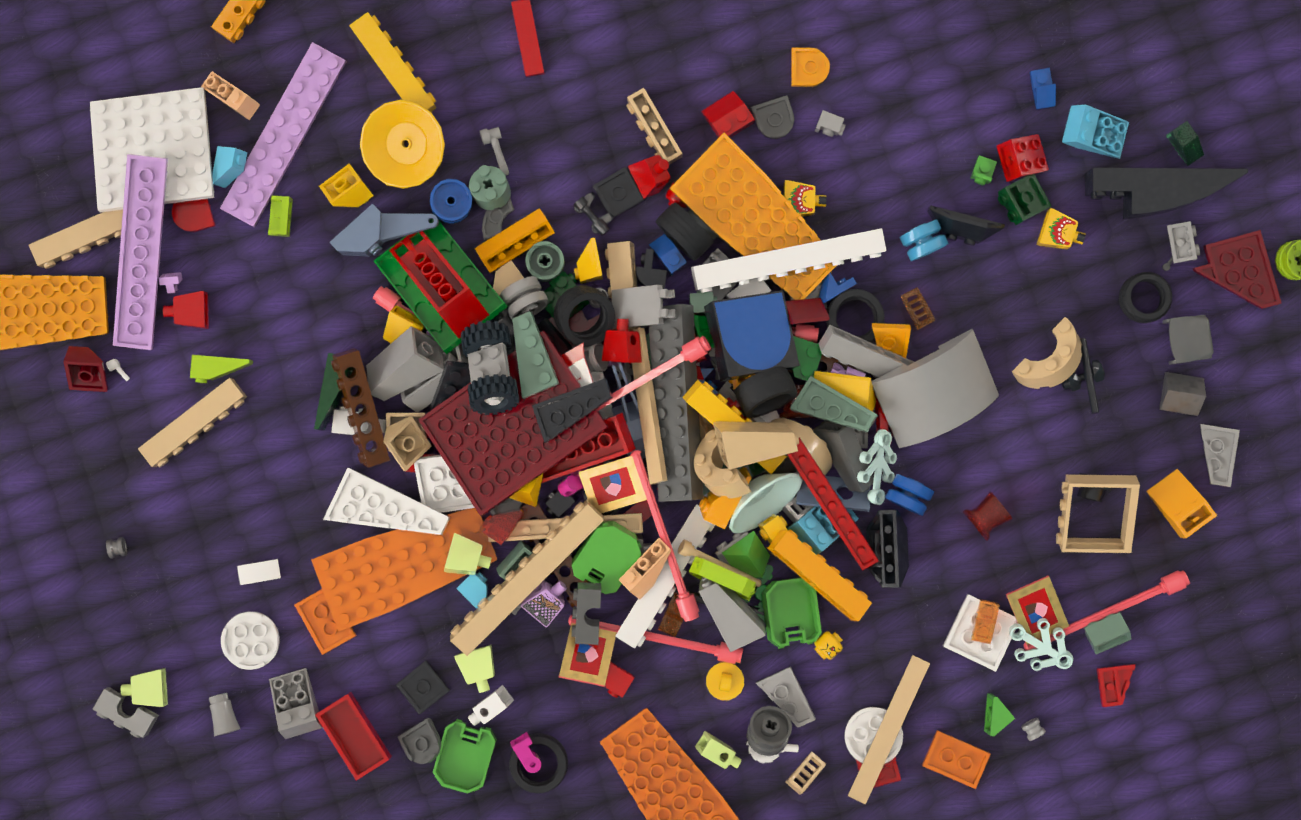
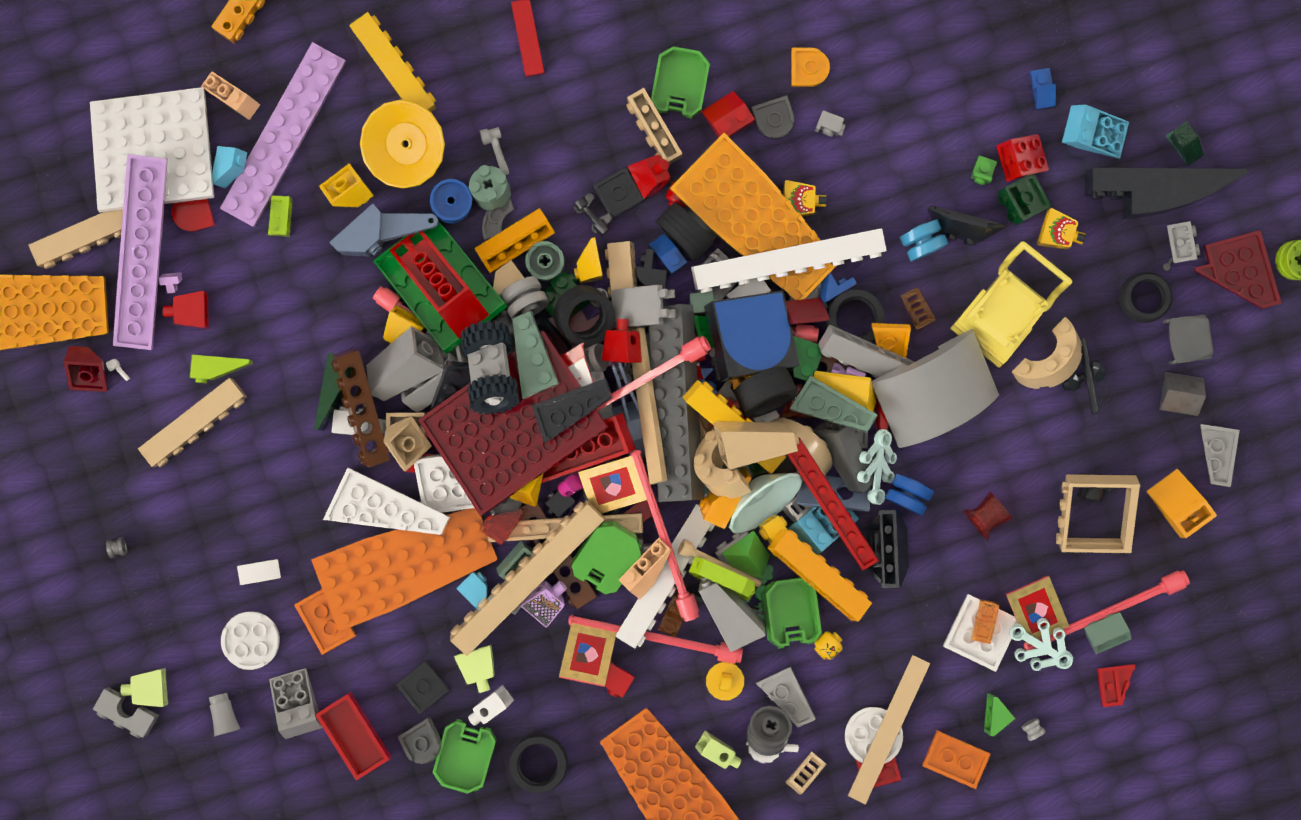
yellowish green torso [444,533,492,575] -> none
dark pink leg [510,732,541,773] -> none
dark grey arch [571,582,601,645] -> none
none -> bright green piece [651,46,710,119]
none -> light yellow piece [950,241,1072,368]

